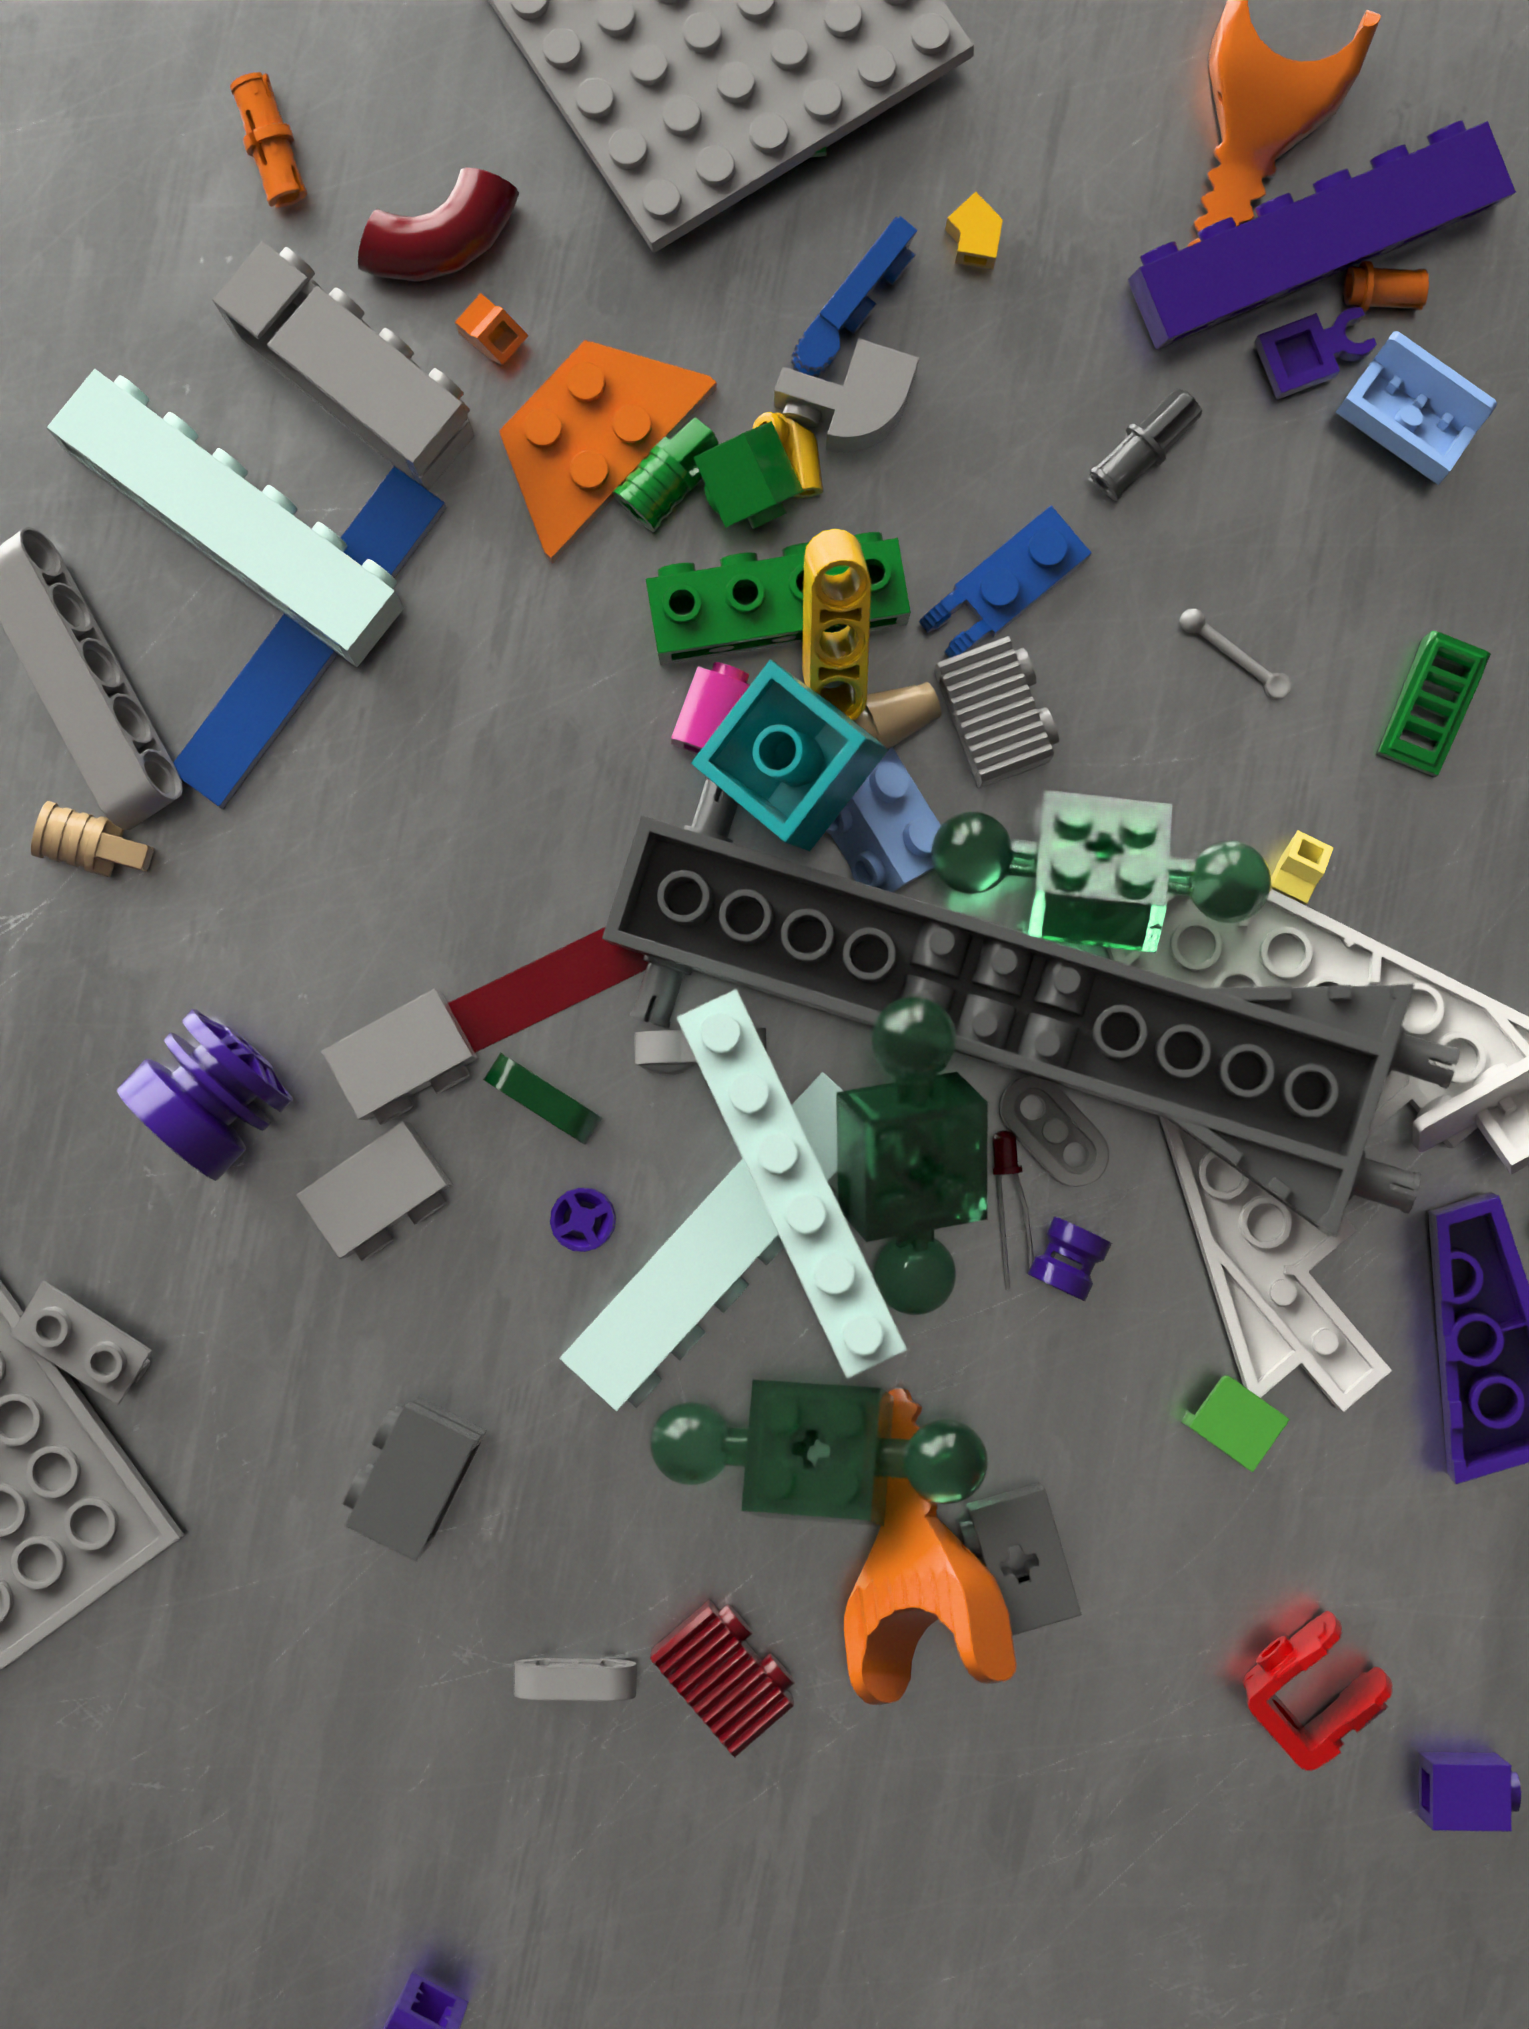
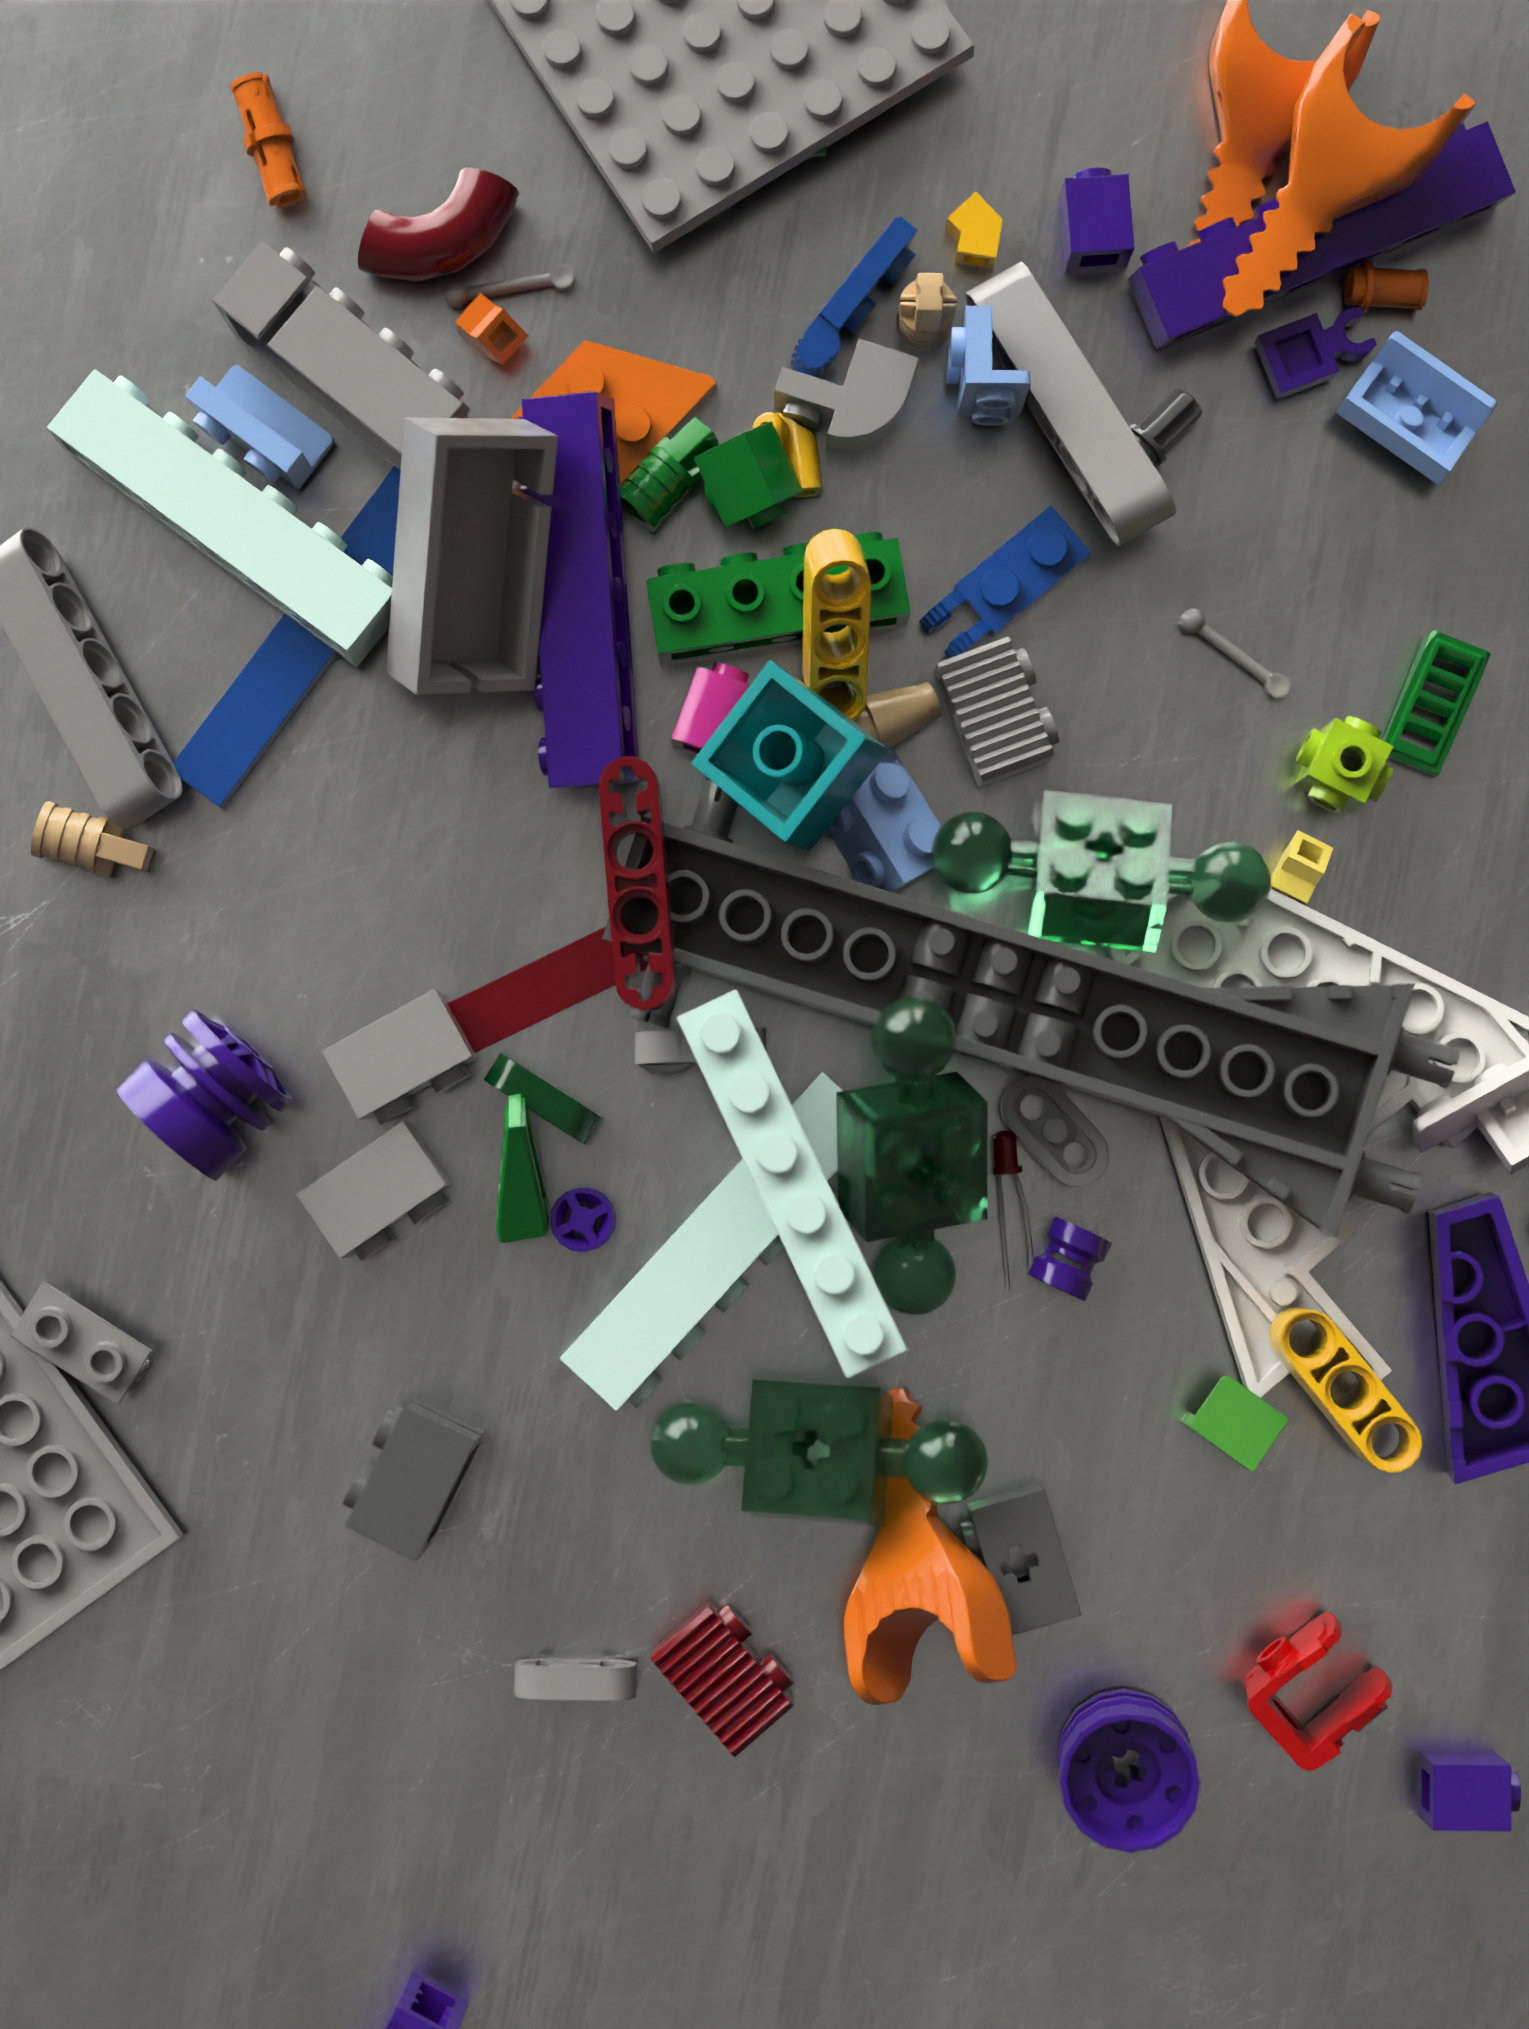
none -> light blue bracket [185,365,334,490]
none -> light grey piece [386,417,558,695]
none -> light grey hinge [445,264,575,308]
none -> green slope [496,1094,549,1243]
none -> dark purple brick [518,391,640,788]
none -> dark red beam [599,756,677,1012]
none -> tan hinge [896,273,957,352]
none -> light blue bracket [946,306,1031,425]
none -> light grey beam [965,262,1176,546]
none -> dark purple wheel [1057,1688,1200,1853]
none -> dark purple brick [1059,168,1135,272]
none -> orange animal [1222,13,1477,318]
none -> yellow beam [1269,1307,1422,1473]
none -> lime brick [1294,716,1394,813]

